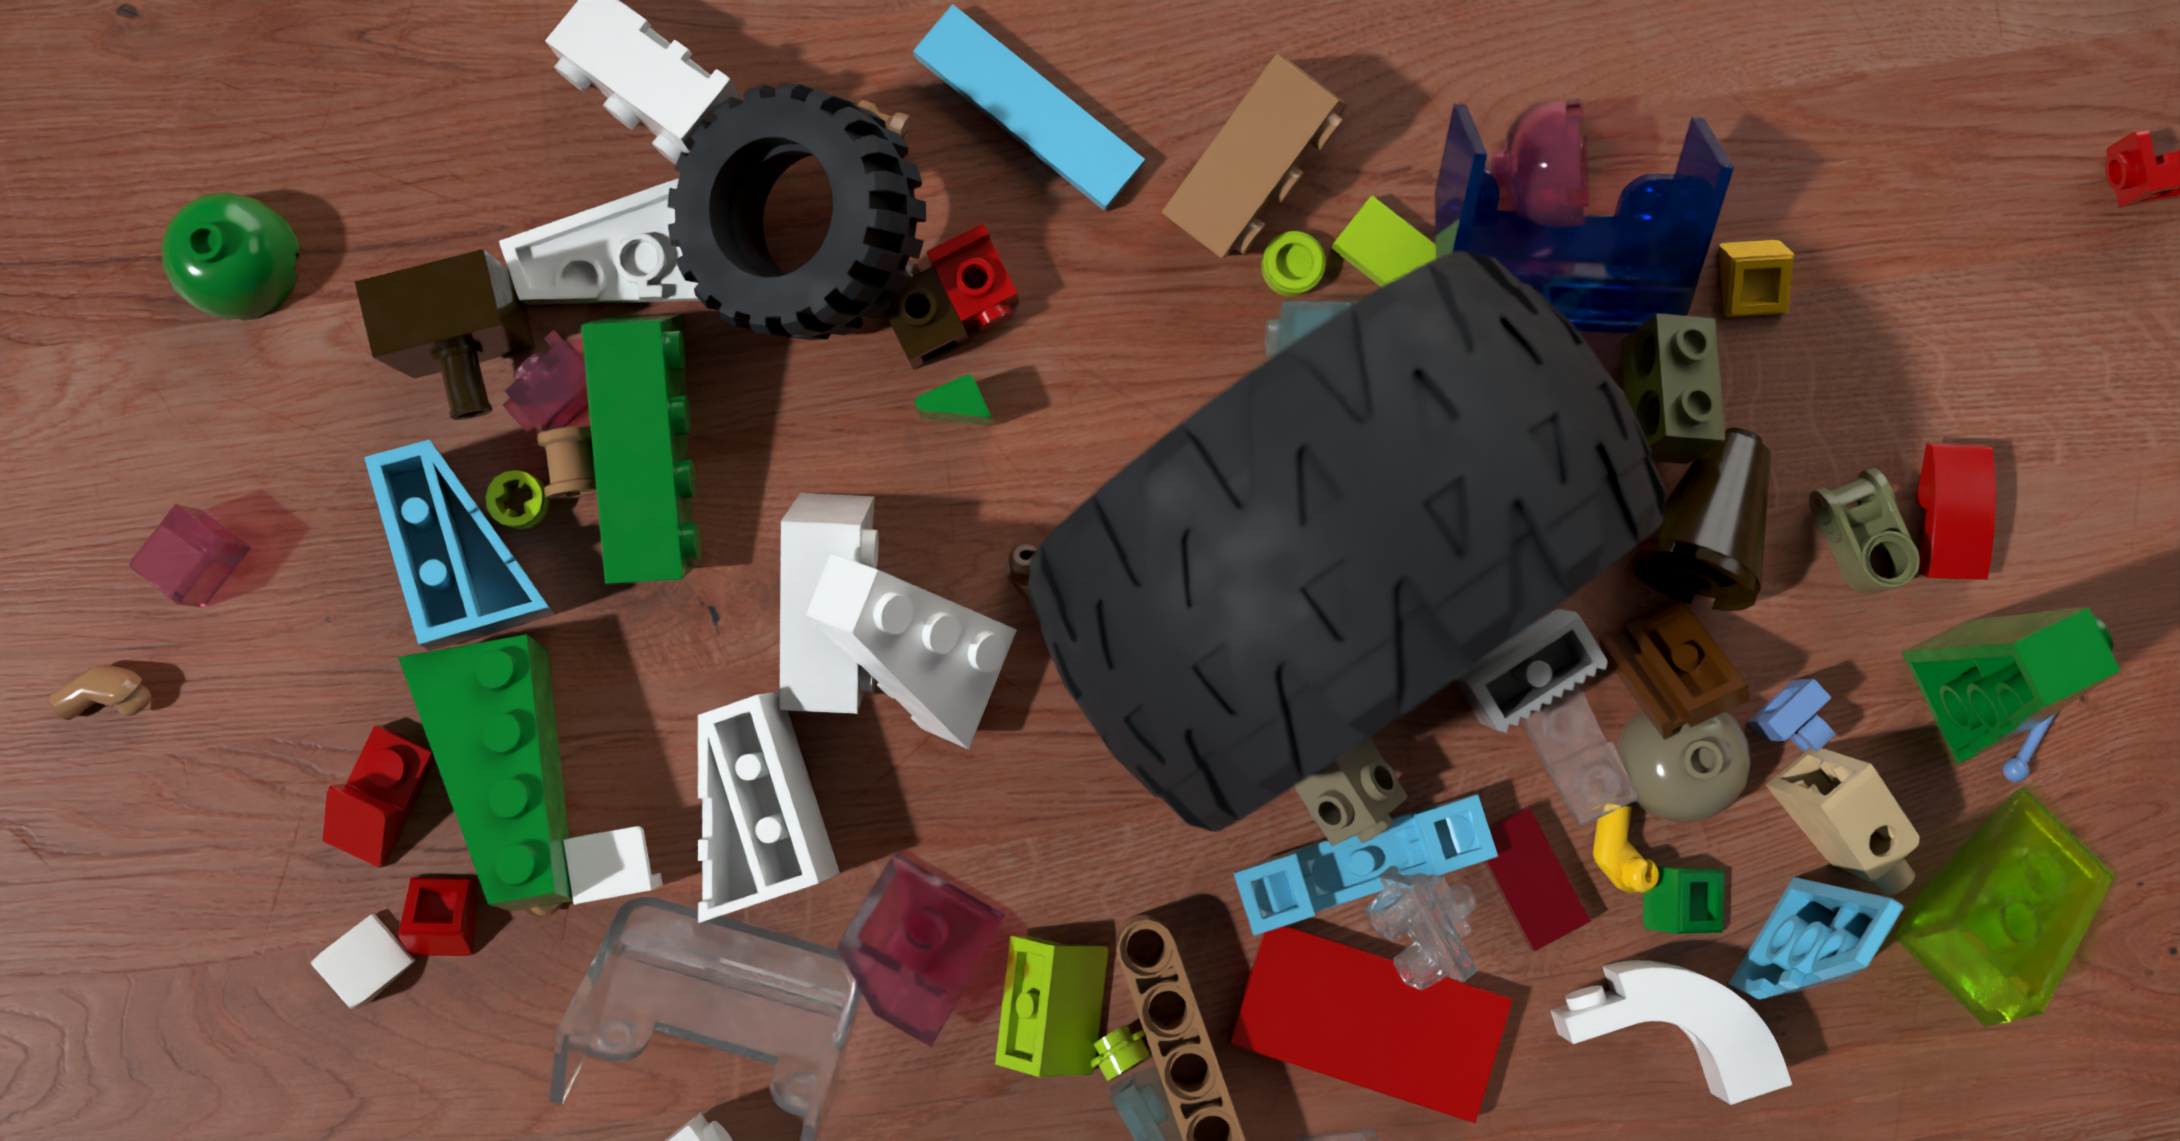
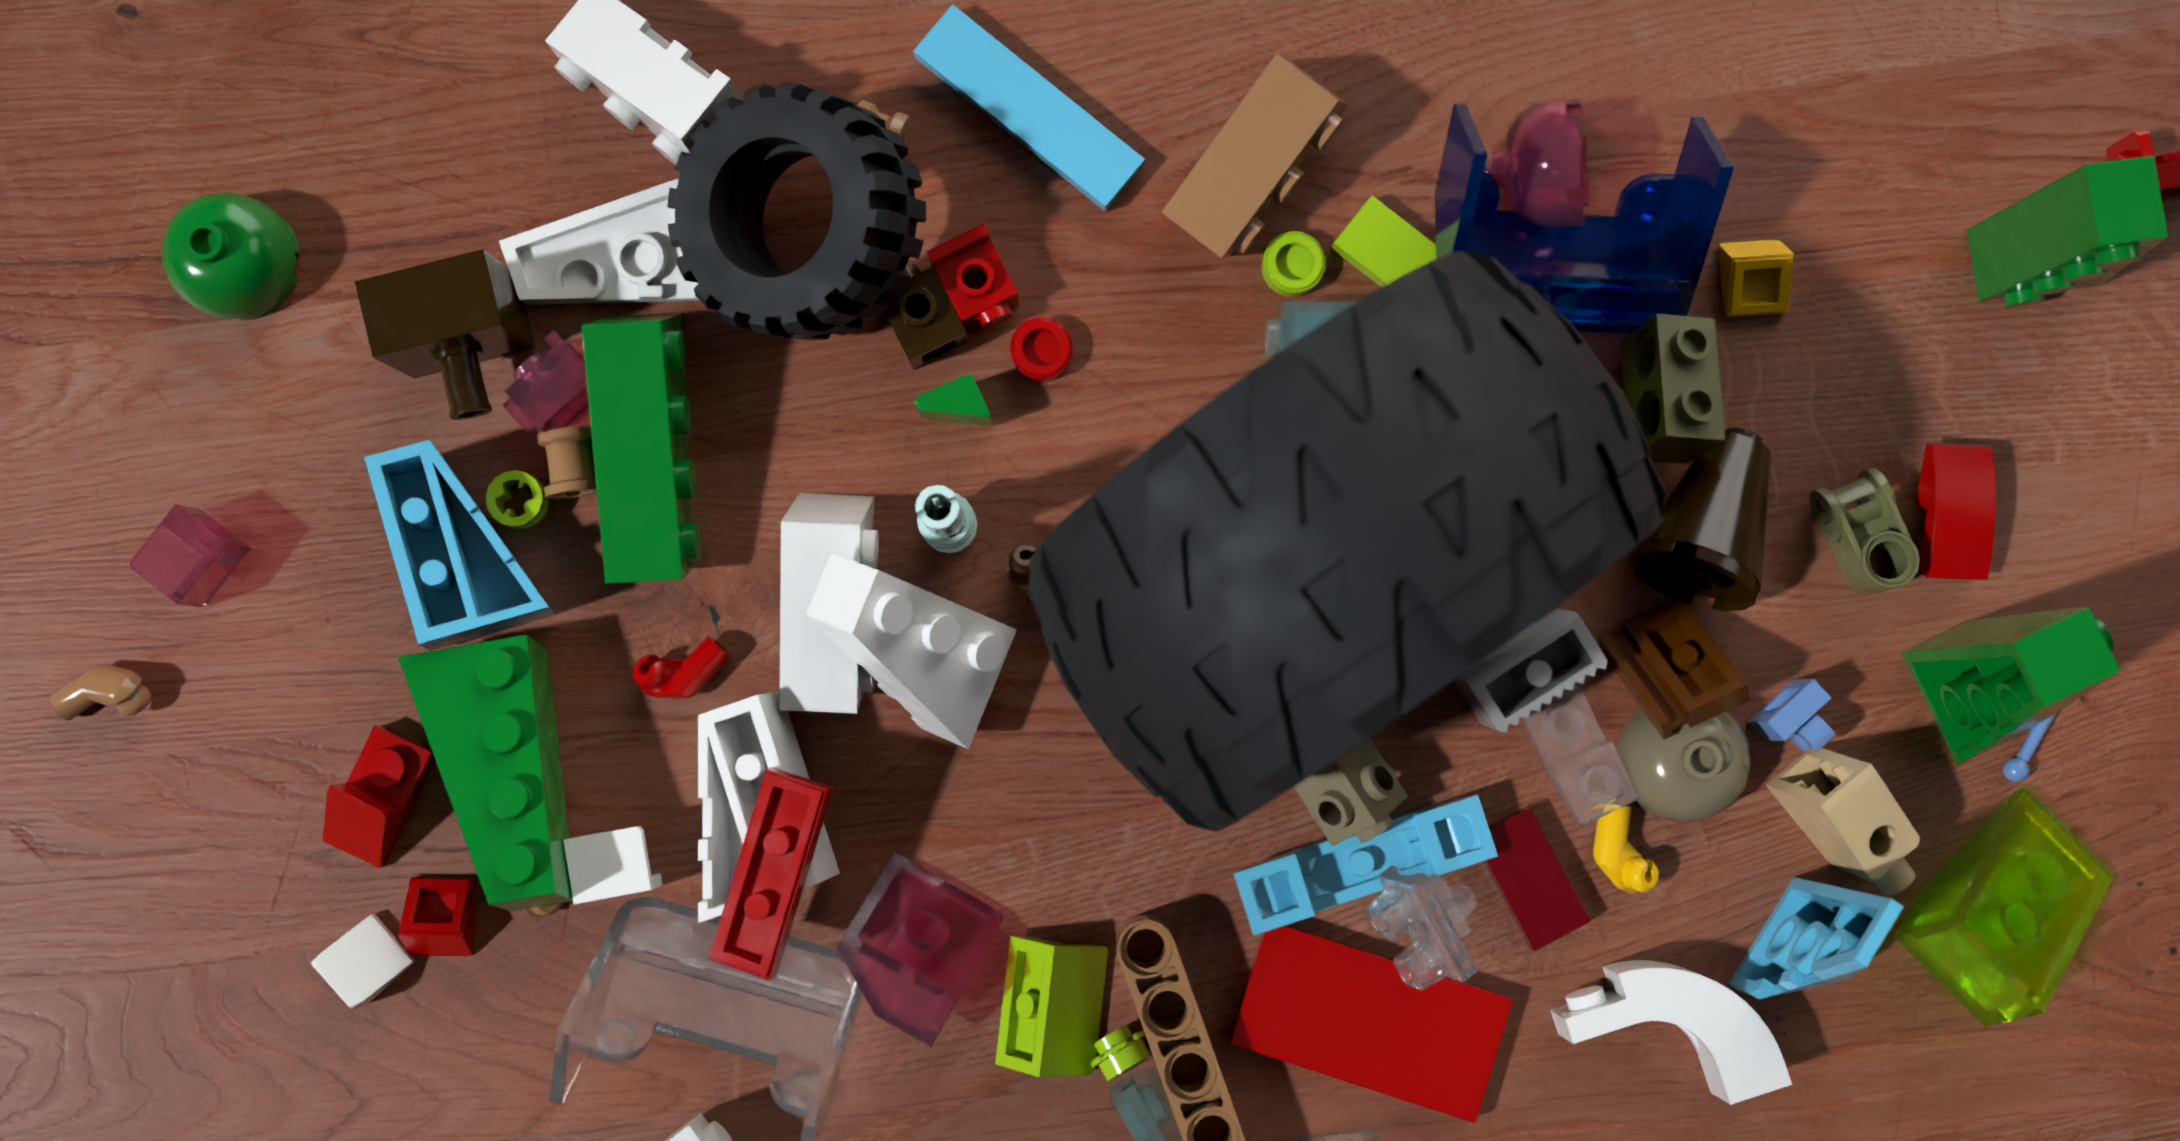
green slope [1643,866,1724,934] -> none
none -> red arm [633,635,732,699]
none -> red tile [708,767,834,981]
none -> light aqua pin [915,485,978,554]
none -> red tile [1010,317,1073,382]
none -> green wedge [1967,155,2168,308]

